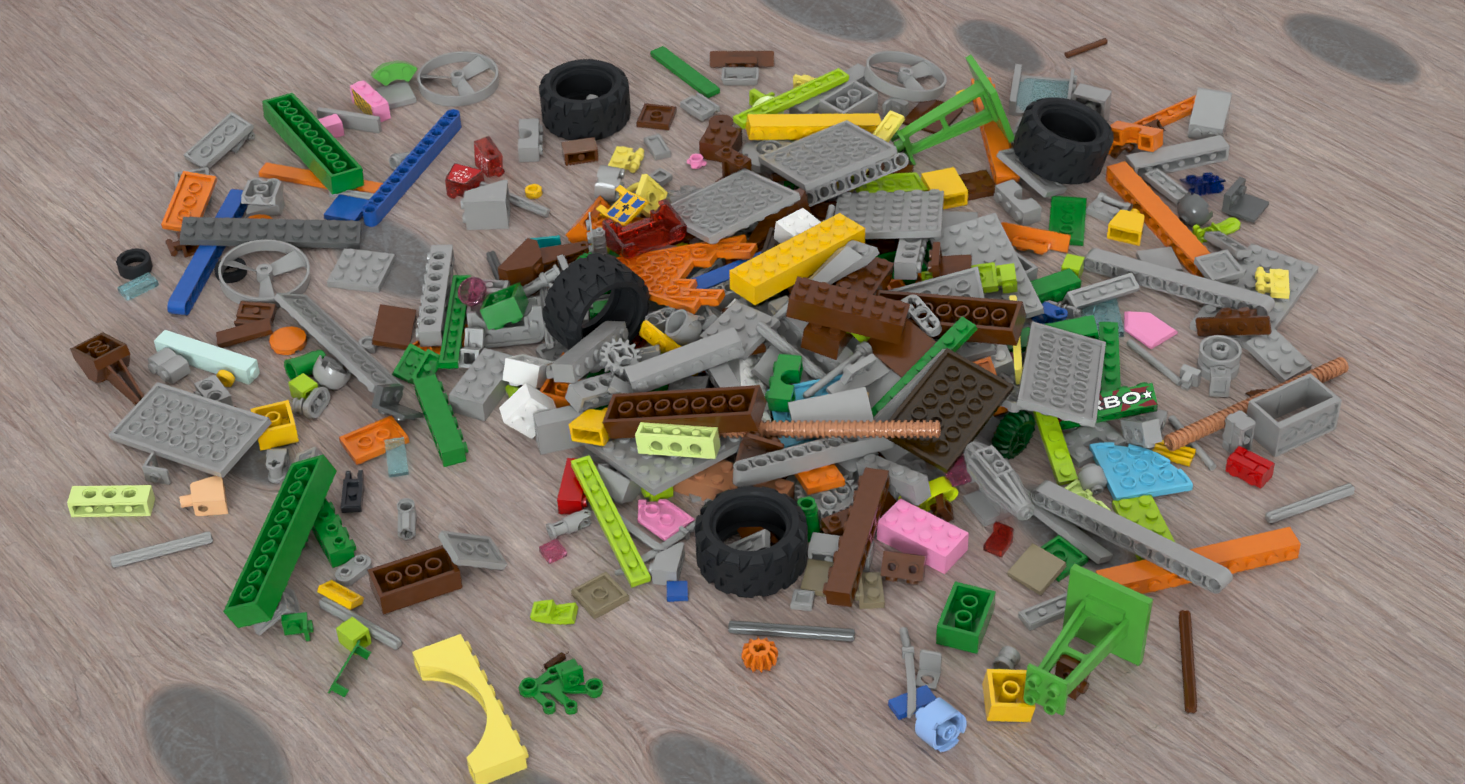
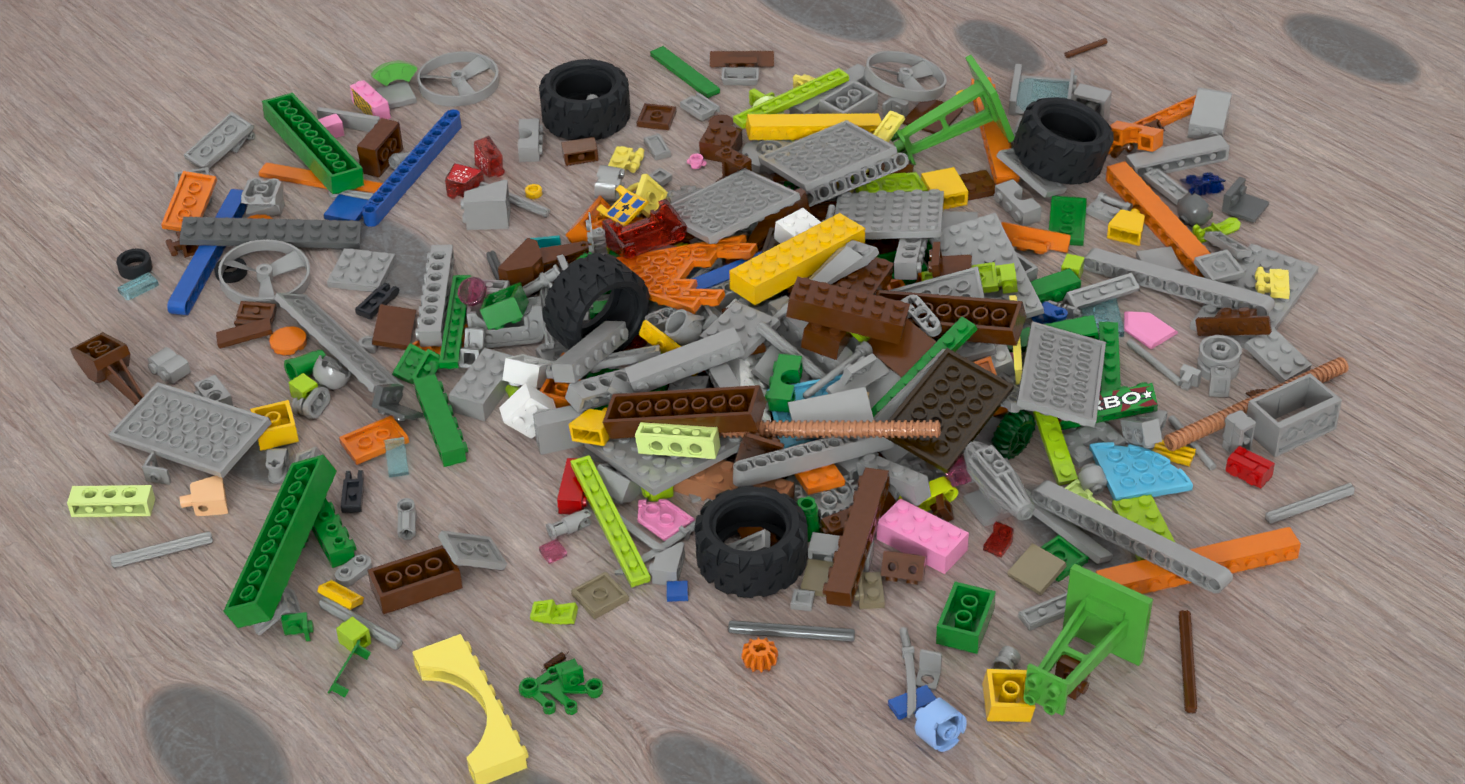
light aqua brick [154,330,260,385] -> none
yellow tile [216,370,235,387] -> none
light grey gear [598,338,642,378] -> none
none -> black hinge [355,283,400,320]
none -> reddish brown brick [357,118,403,178]

